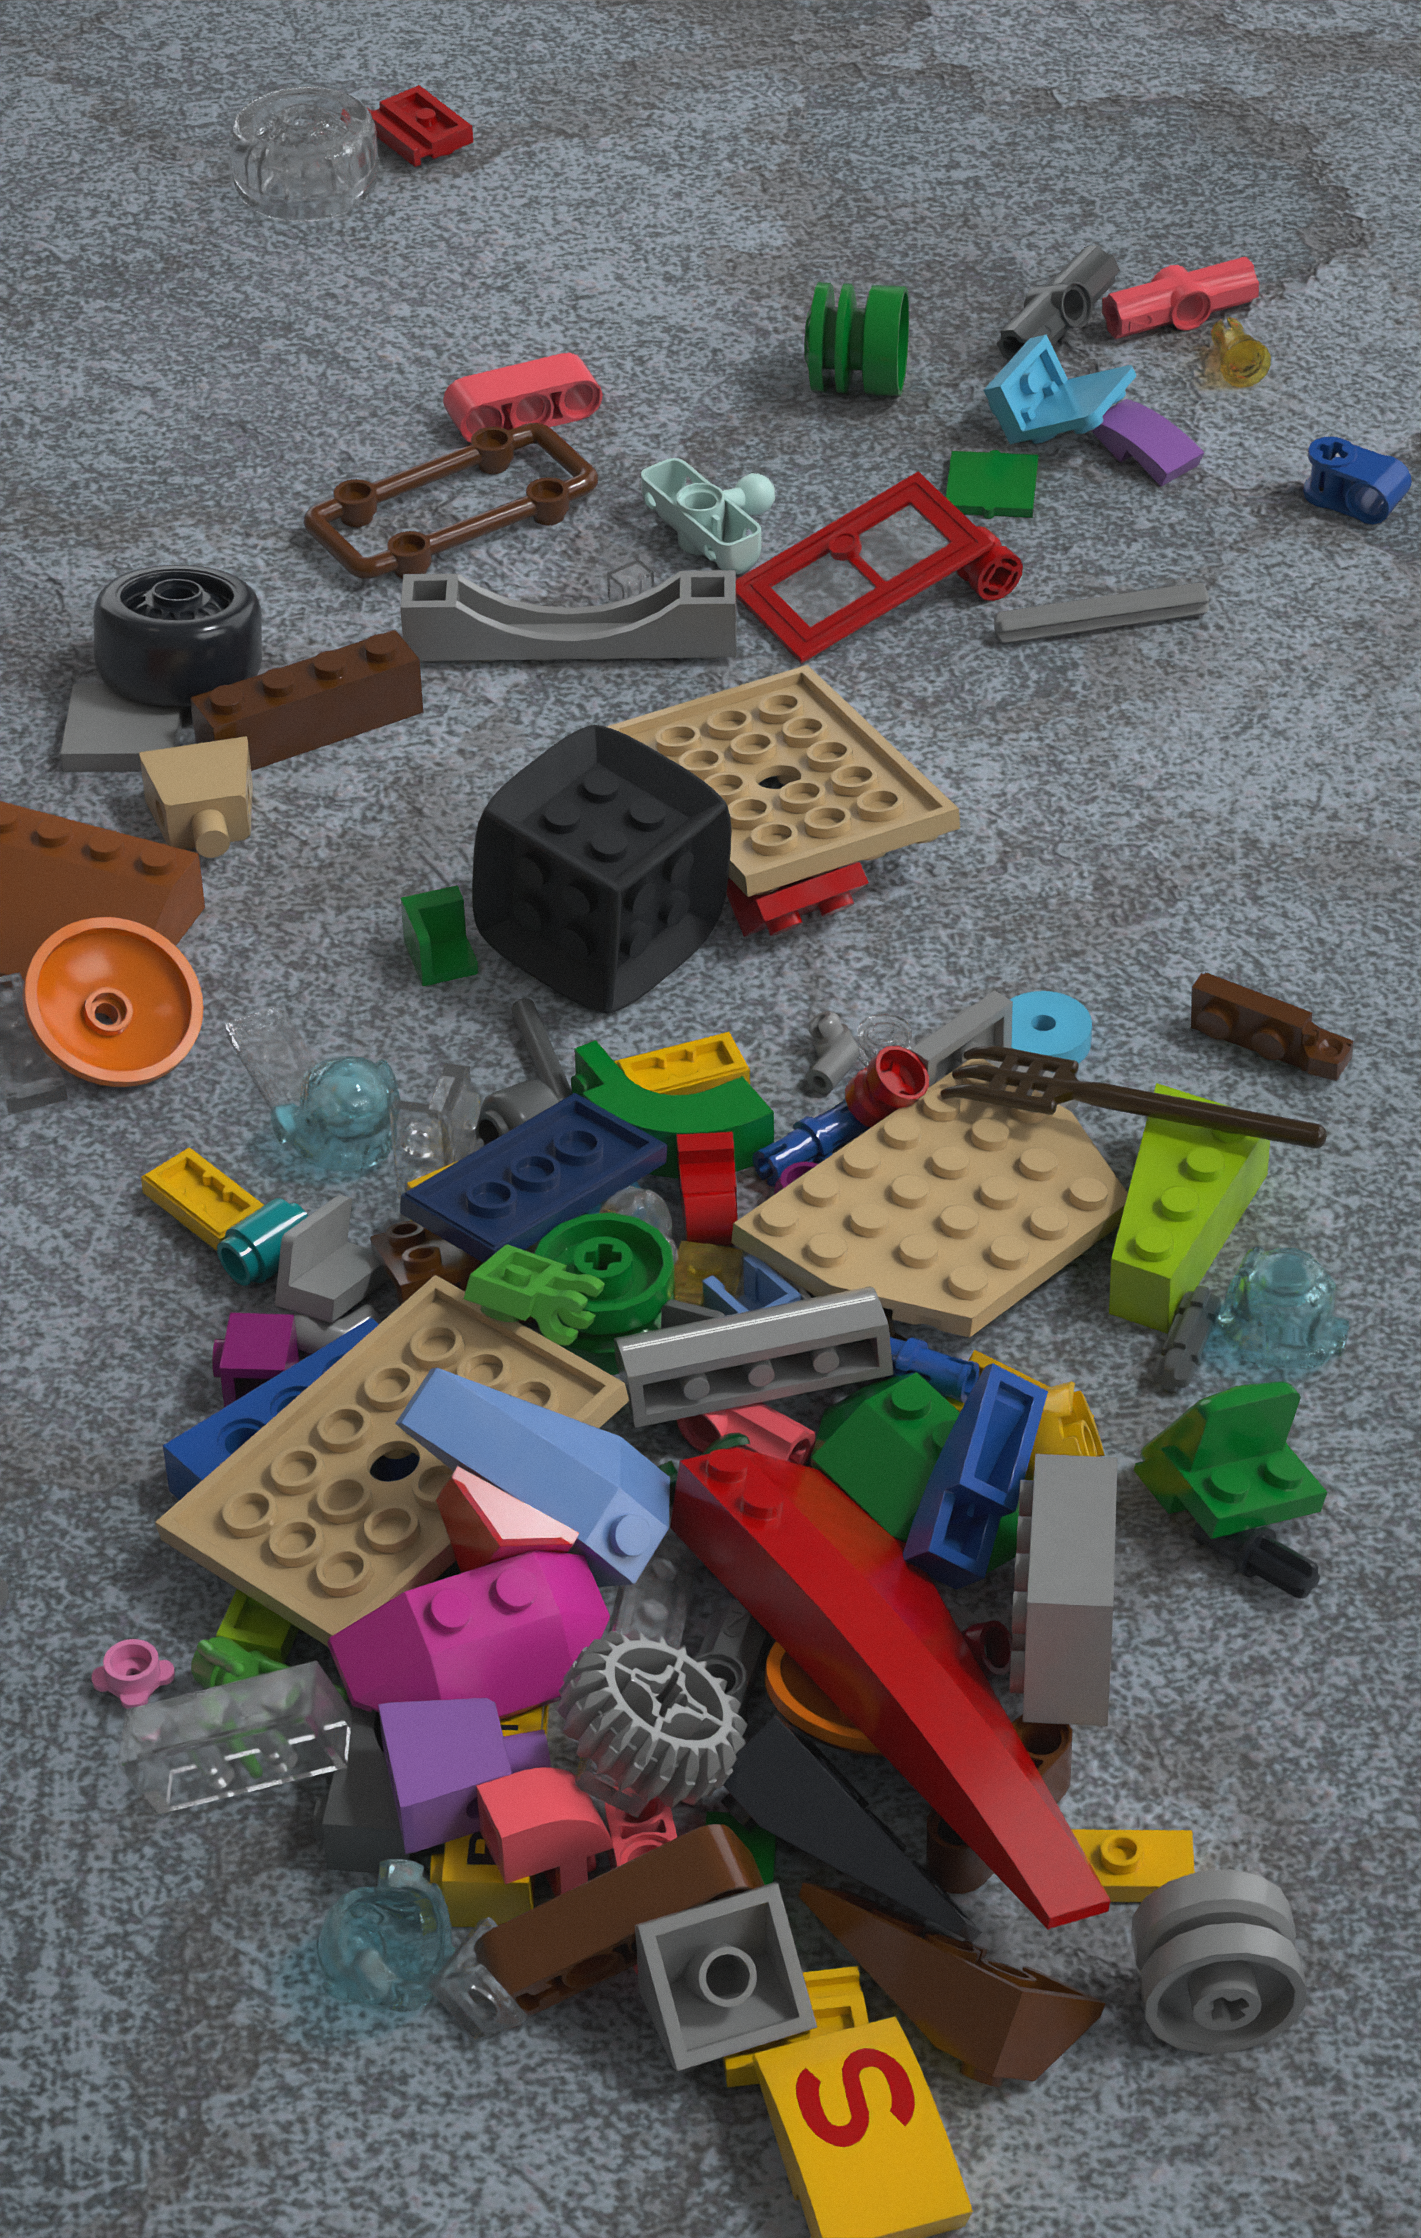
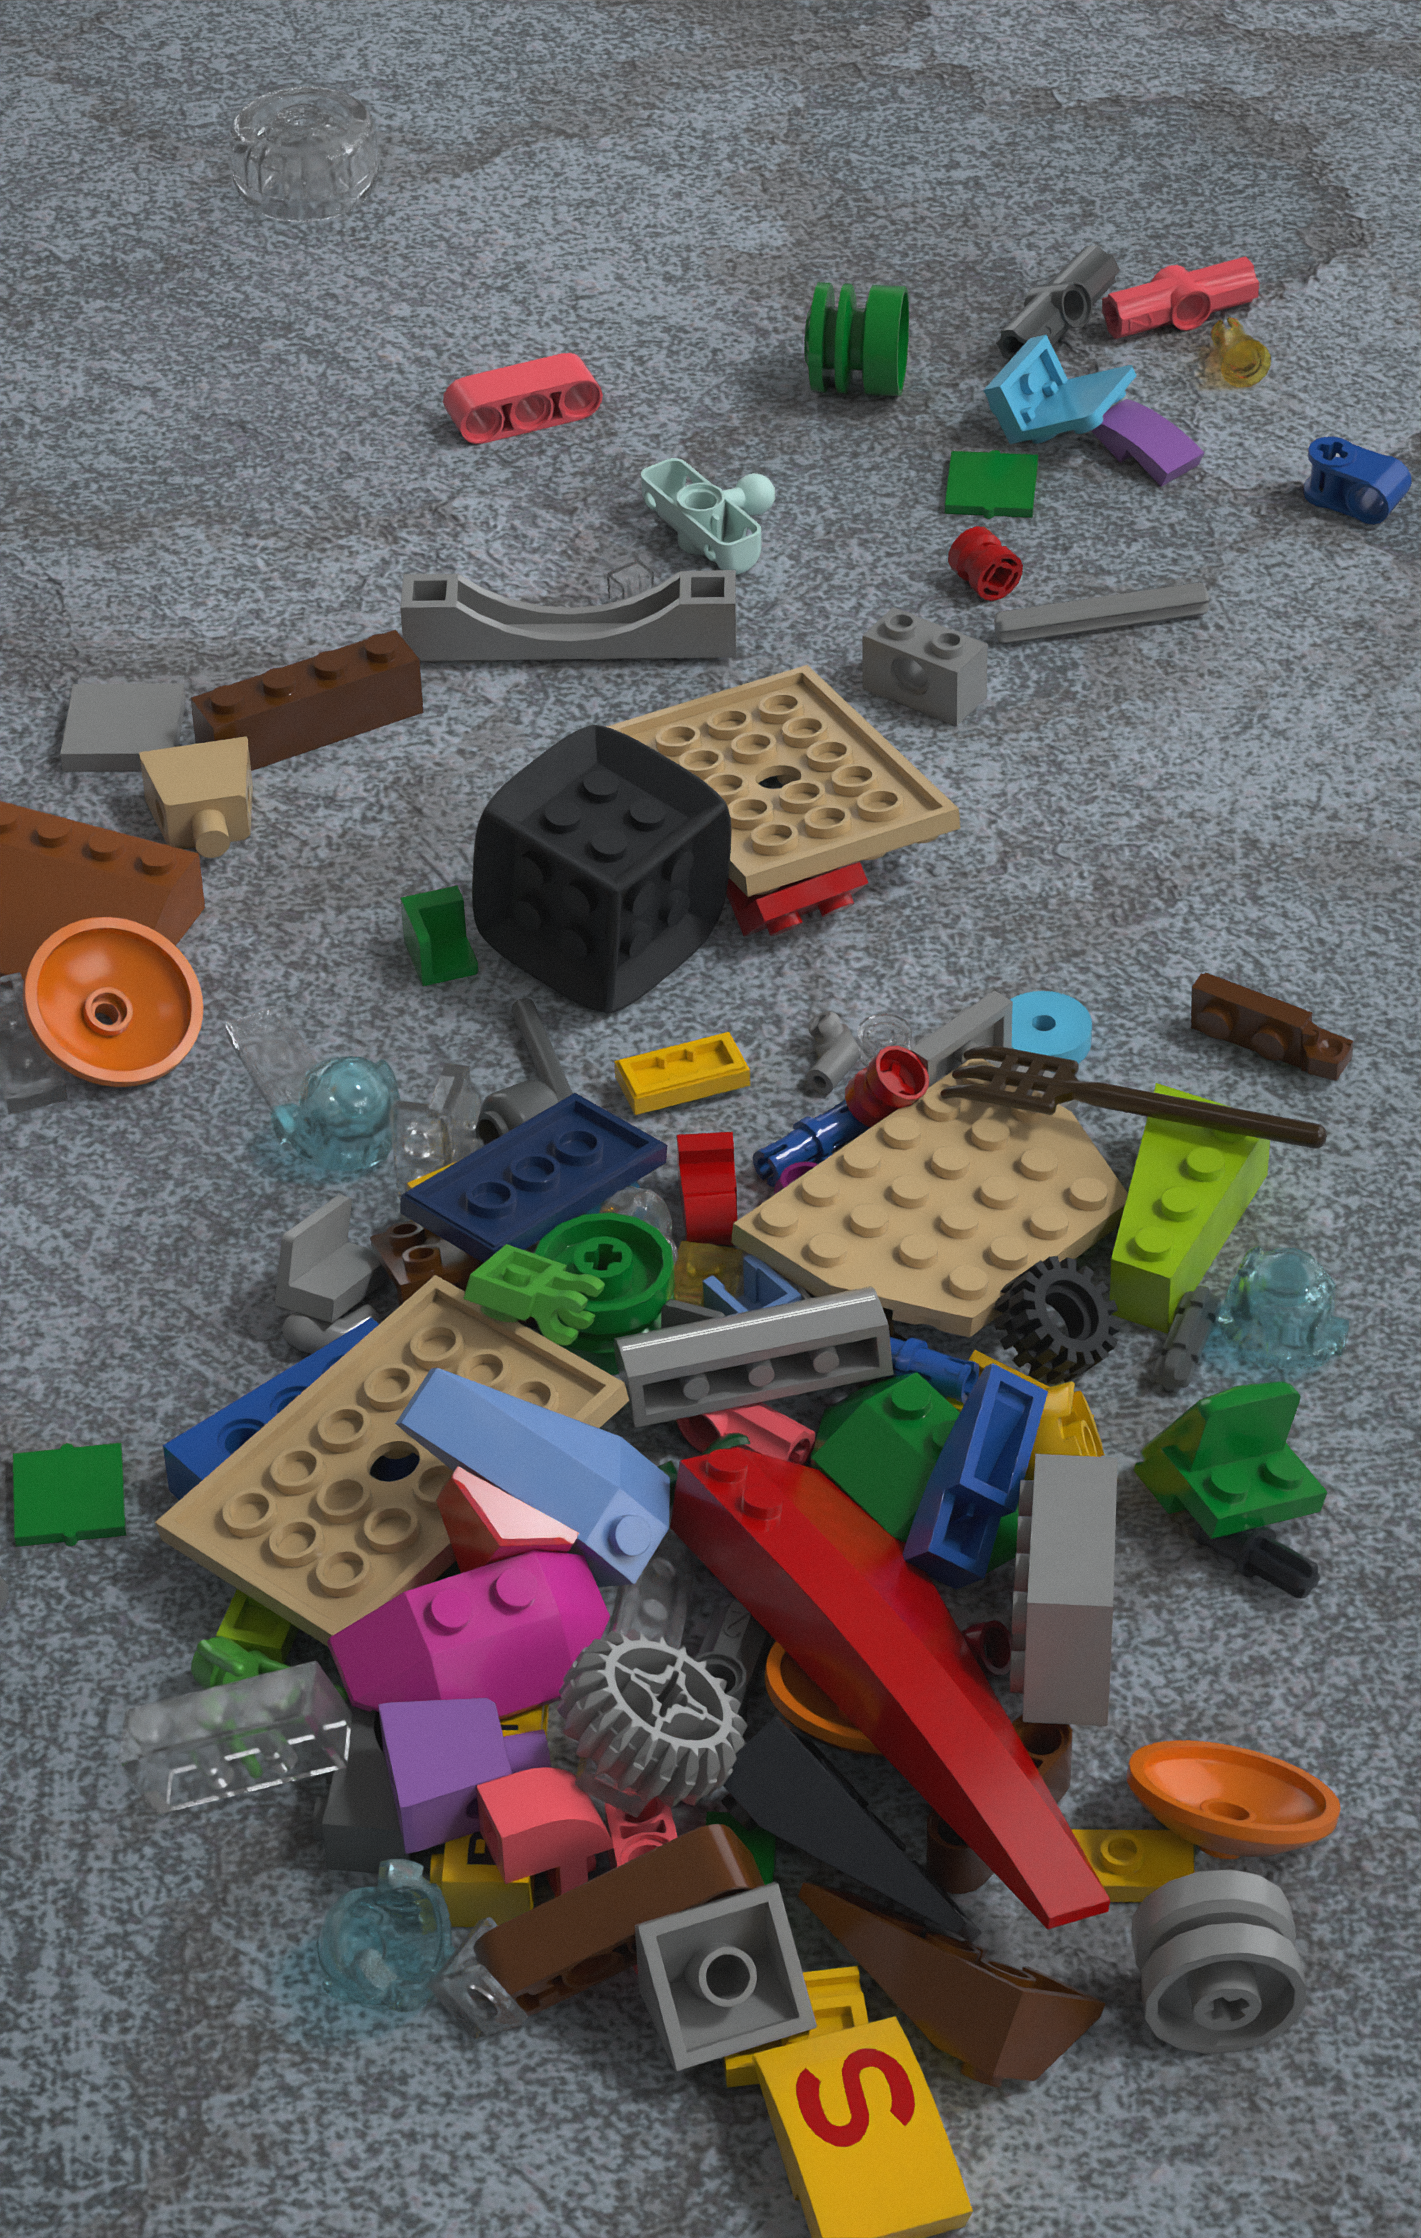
bright pink plate [92,1639,175,1709] -> none
black wheel [93,565,262,707] -> none
yellow plate [141,1147,264,1251] -> none
magenta brick [212,1313,299,1408] -> none
teal brick [217,1198,308,1286] -> none
reddish brown bar [303,423,598,579] -> none
red plate [361,85,474,167] -> none
green arch [571,1040,774,1178] -> none
red door [736,471,994,664] -> none
none -> green piece [13,1443,126,1547]
none -> light grey brick [862,607,988,726]
none -> black tyre [994,1256,1120,1384]
none -> orange dish [1126,1740,1340,1859]

